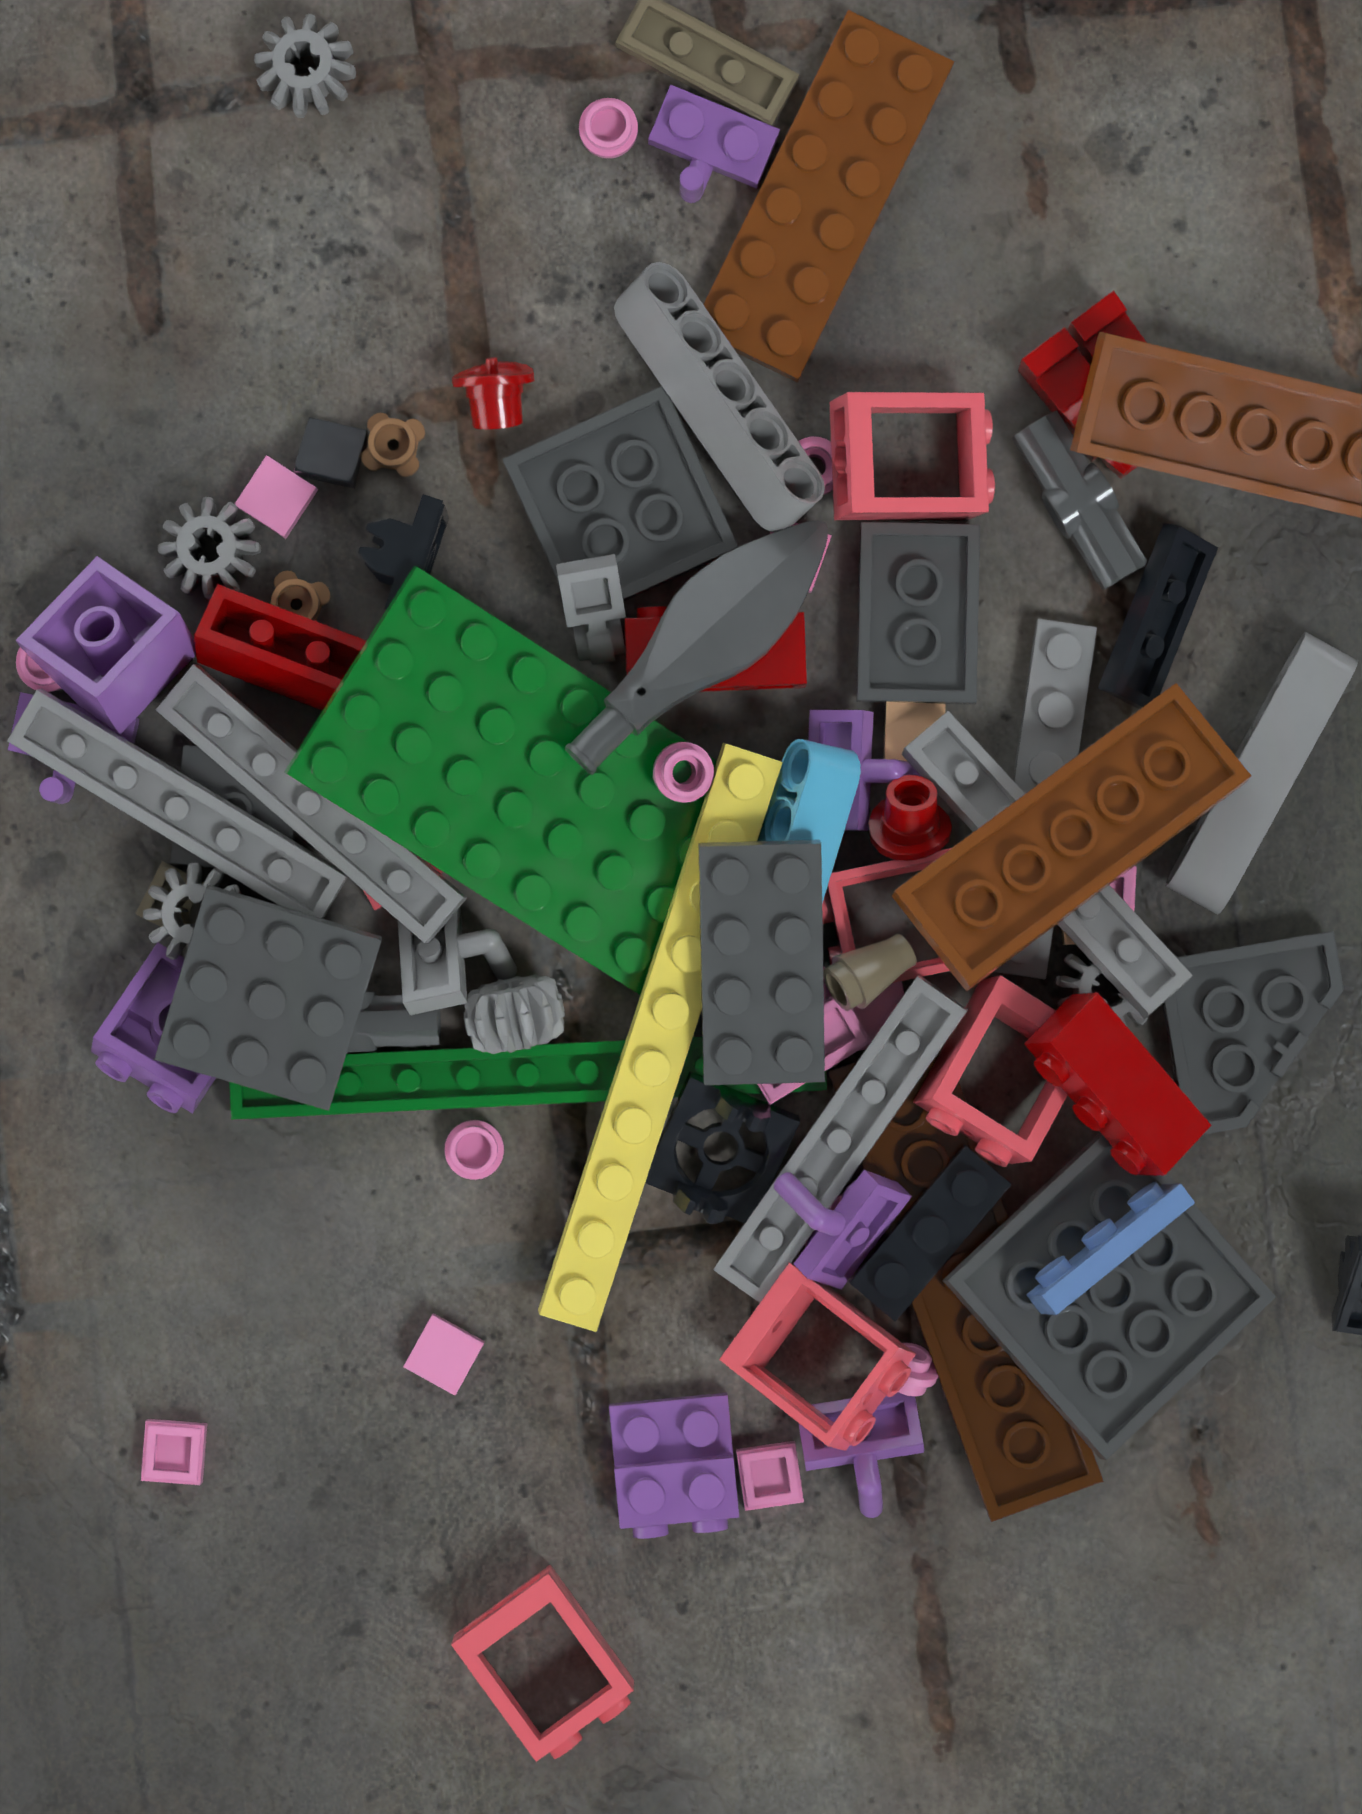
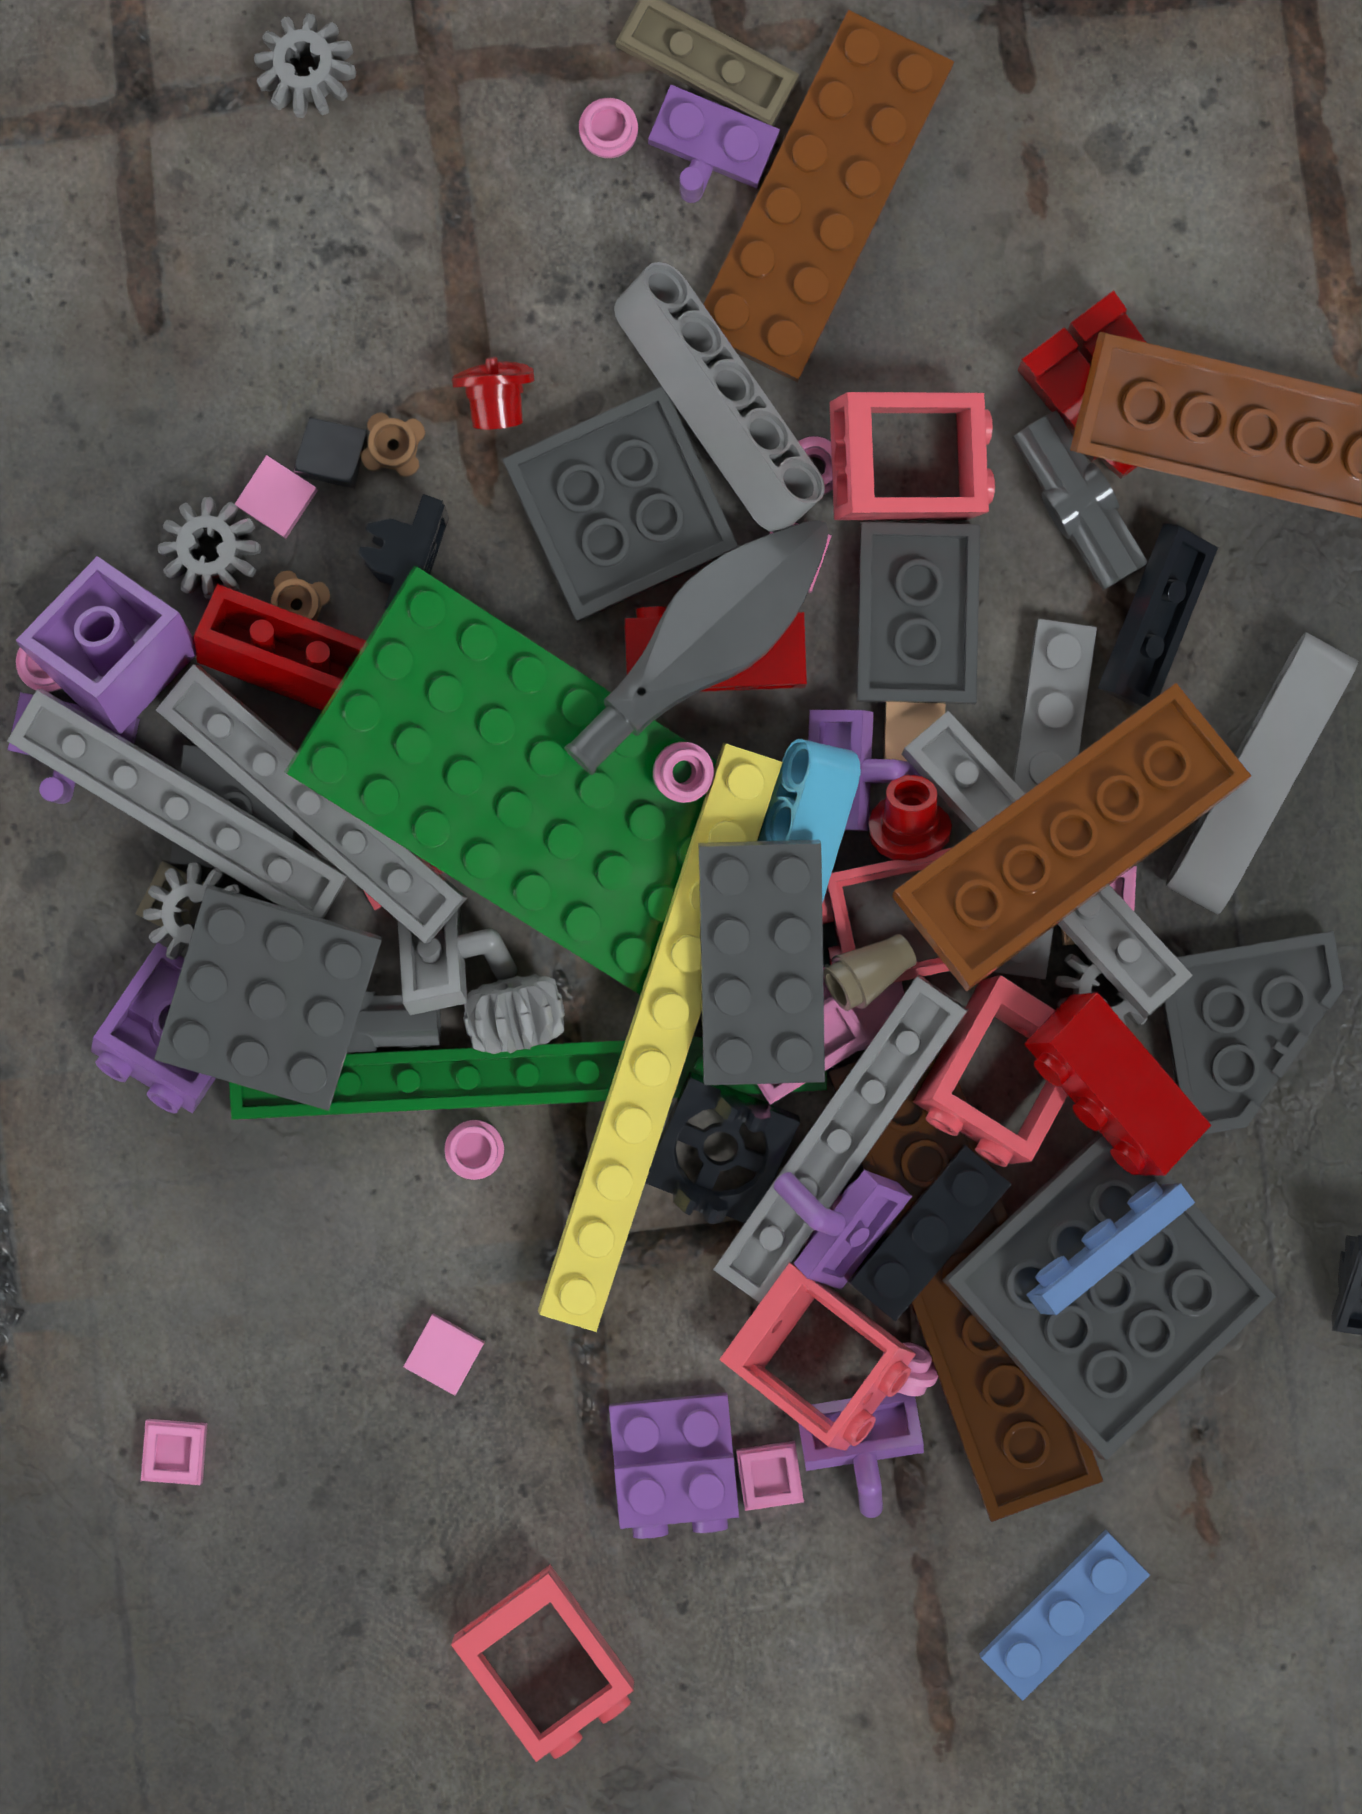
light grey plate [556,554,626,665] -> none
none -> medium blue plate [979,1529,1150,1701]

